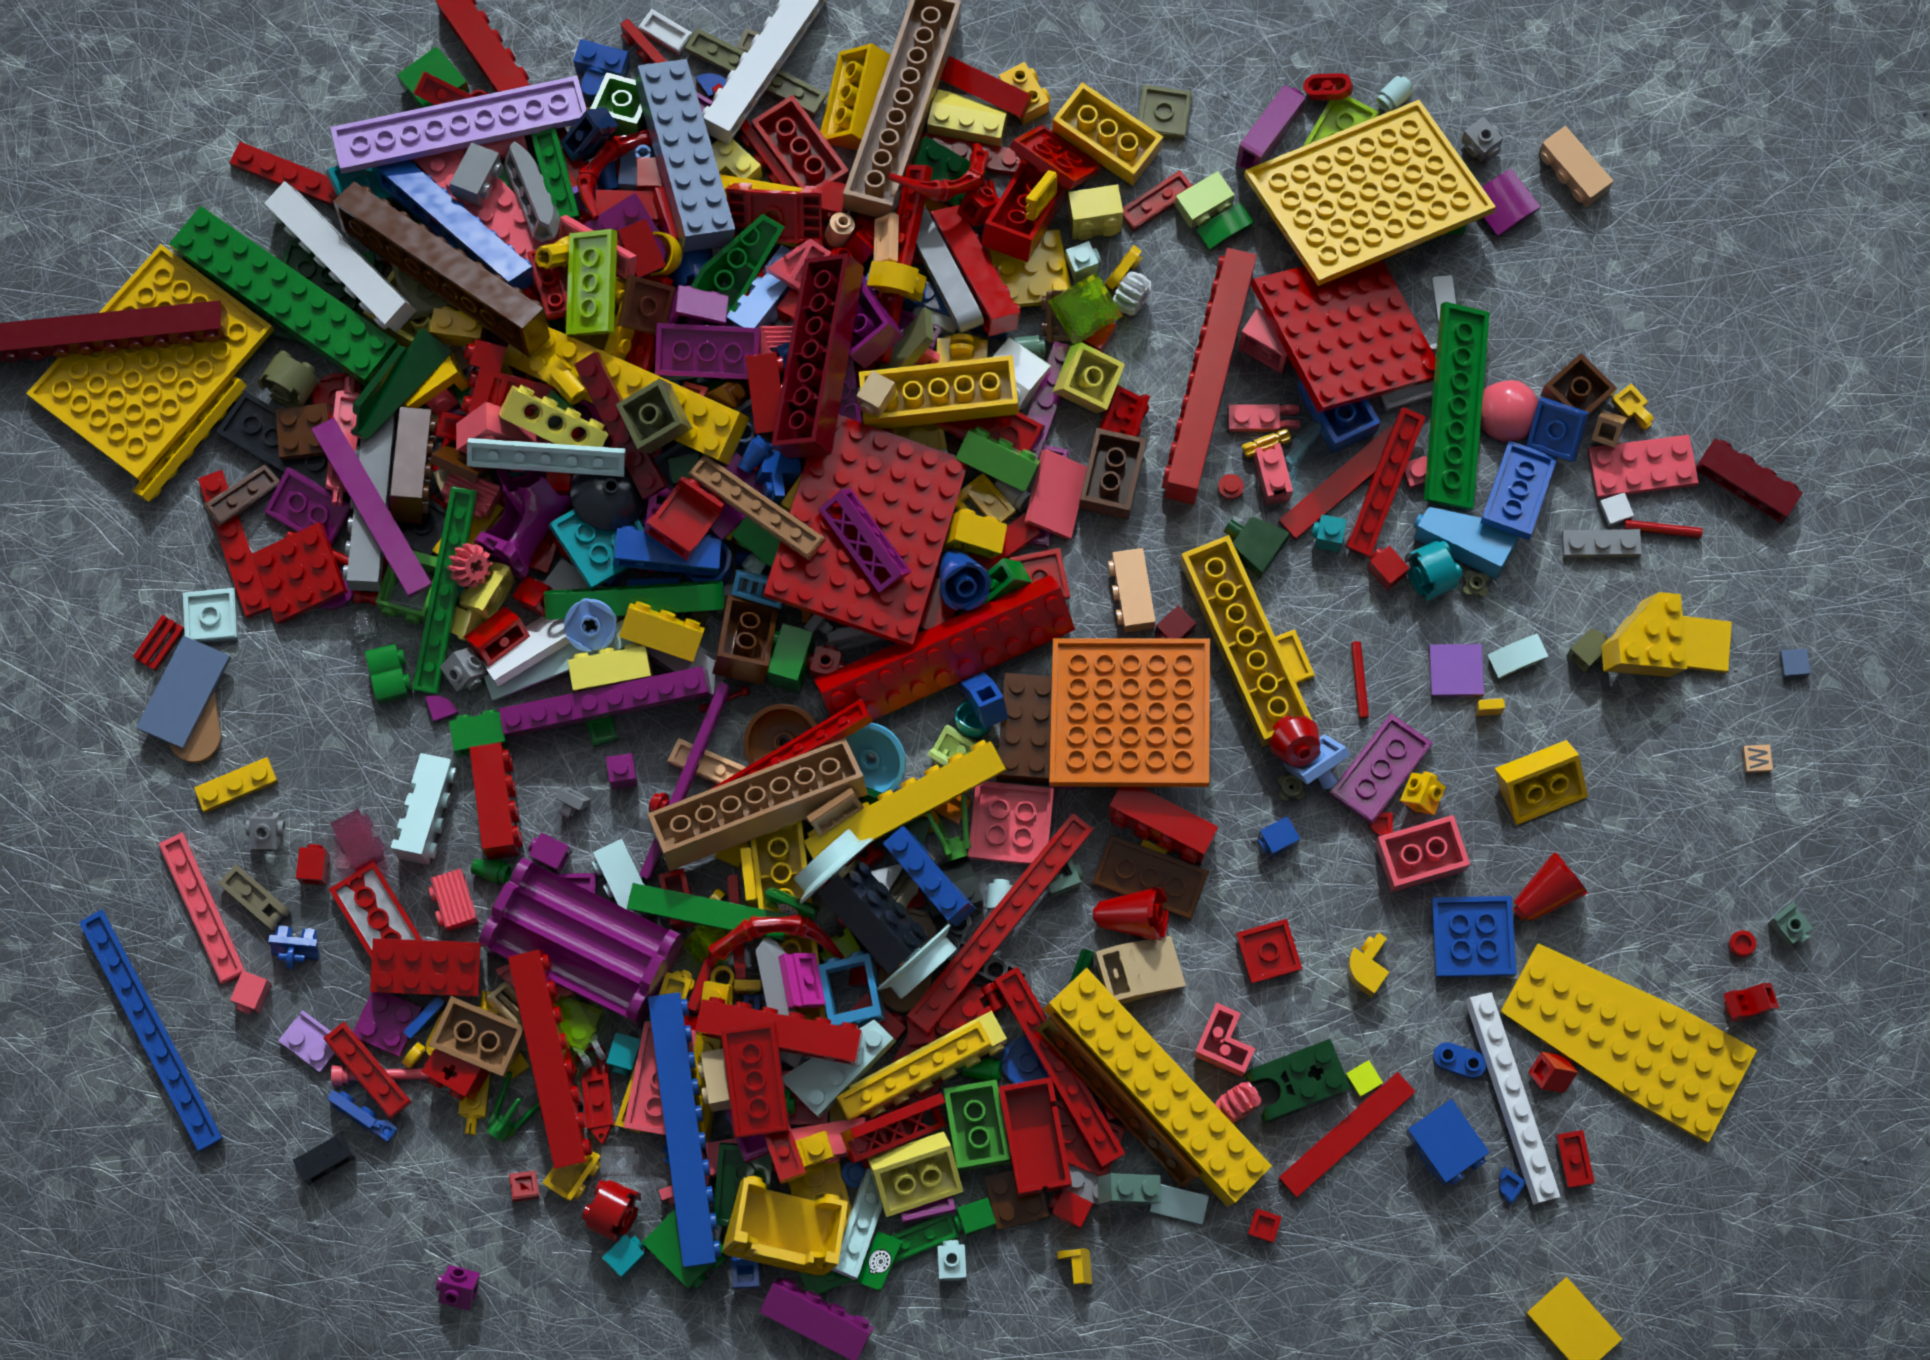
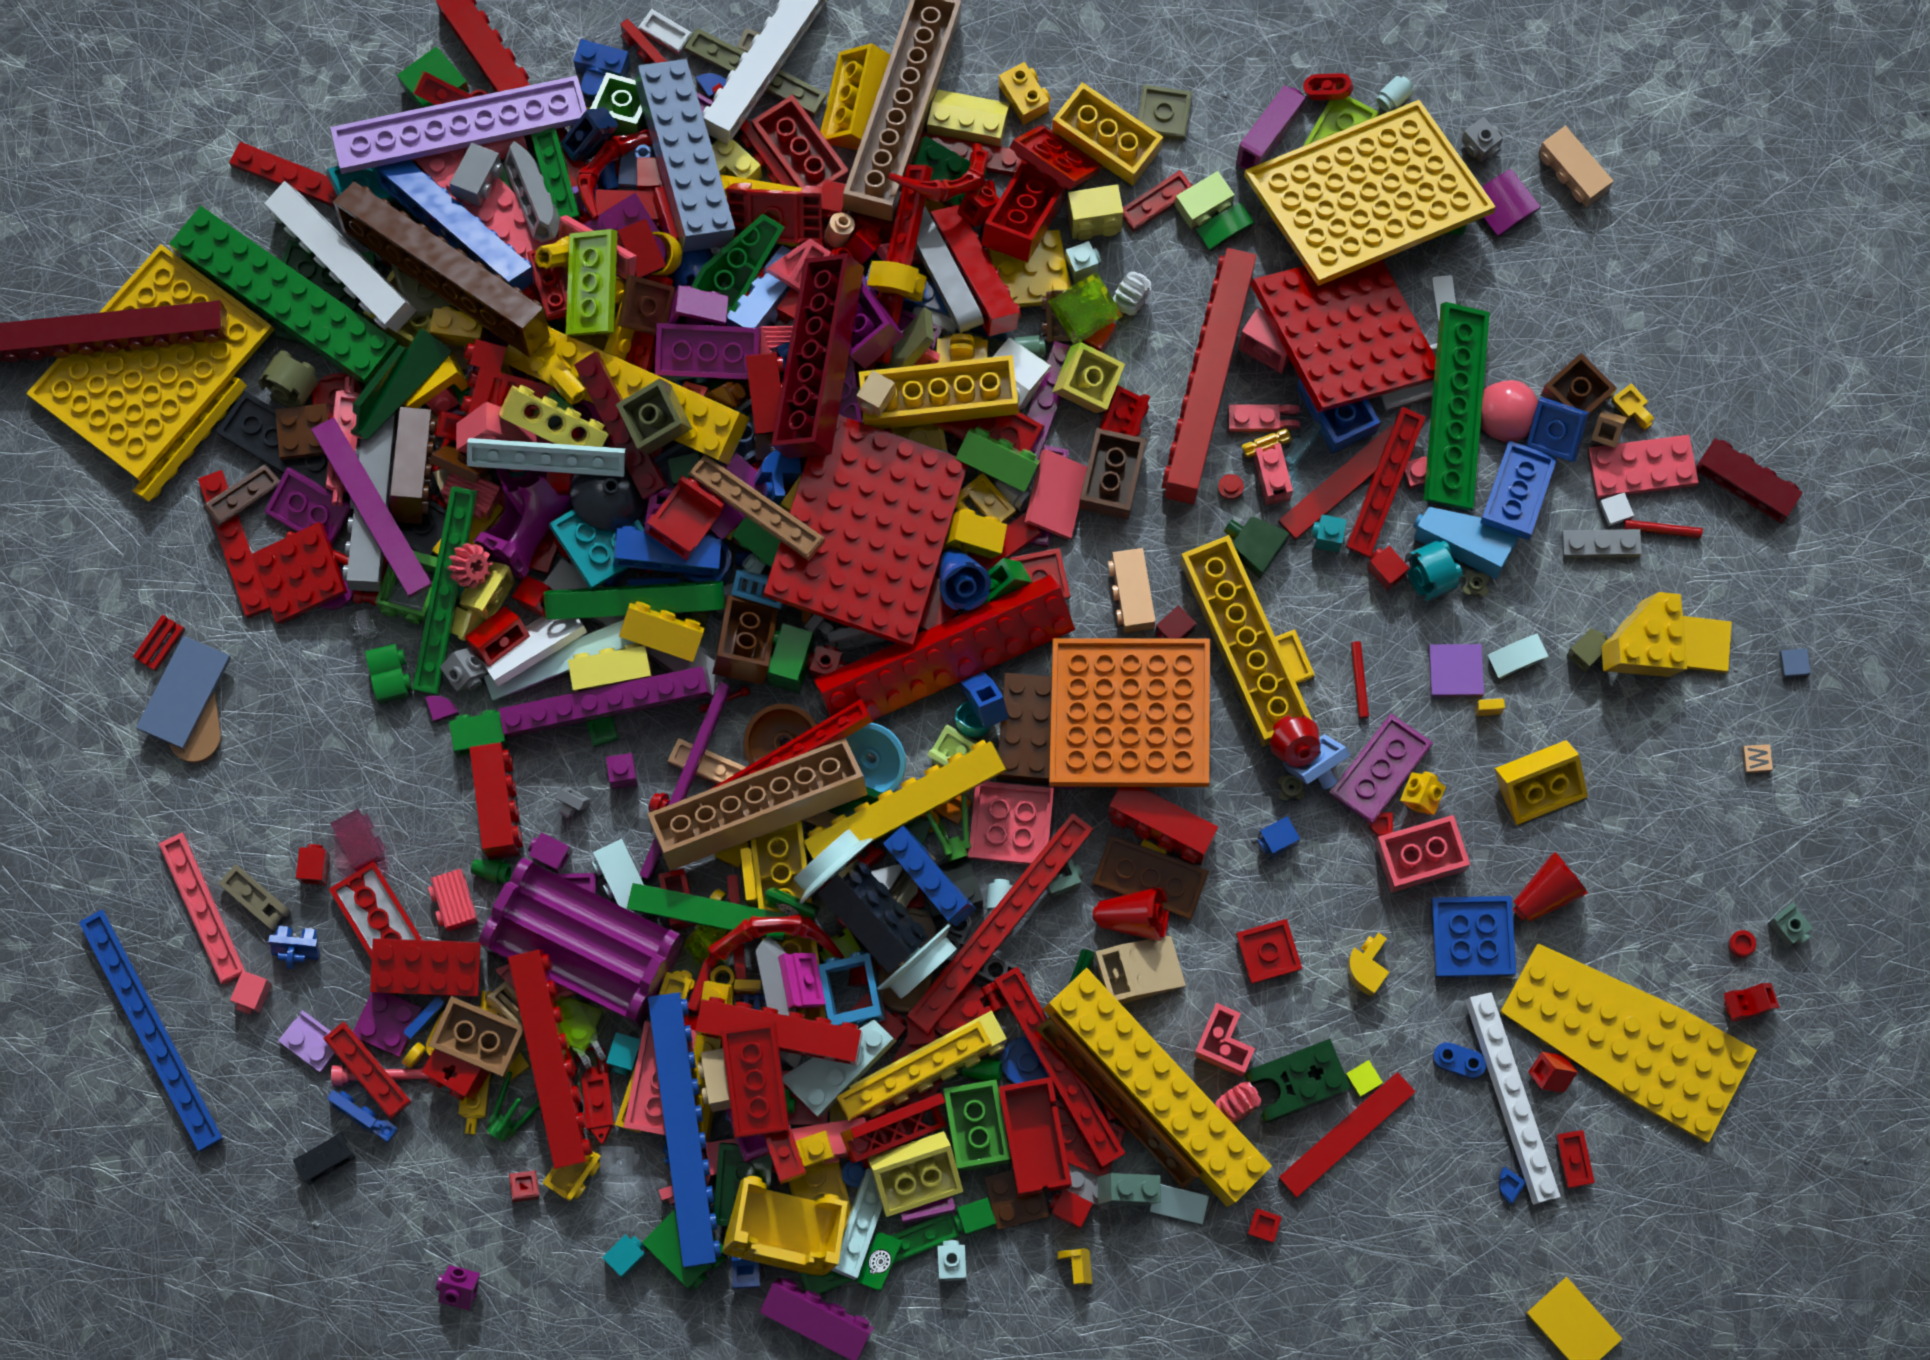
light aqua tile [183,588,238,643] -> none
yellow plate [194,757,278,813] -> none
light grey brick [245,808,285,849] -> none
light aqua wedge [391,753,457,865] -> none
light blue plate [564,598,617,652] -> none
red brick [582,1179,641,1243] -> none
blue cone [737,435,774,474] -> none
medium nougat plate [806,787,864,837] -> none
magenta fence [819,488,911,593] -> none
light nougat tile [874,212,899,262] -> none
red tile [940,56,1033,118] -> none
yellow tile [1026,170,1057,221] -> none
yellow plate [1104,245,1142,290] -> none
blue brick [1405,1099,1490,1186] -> none

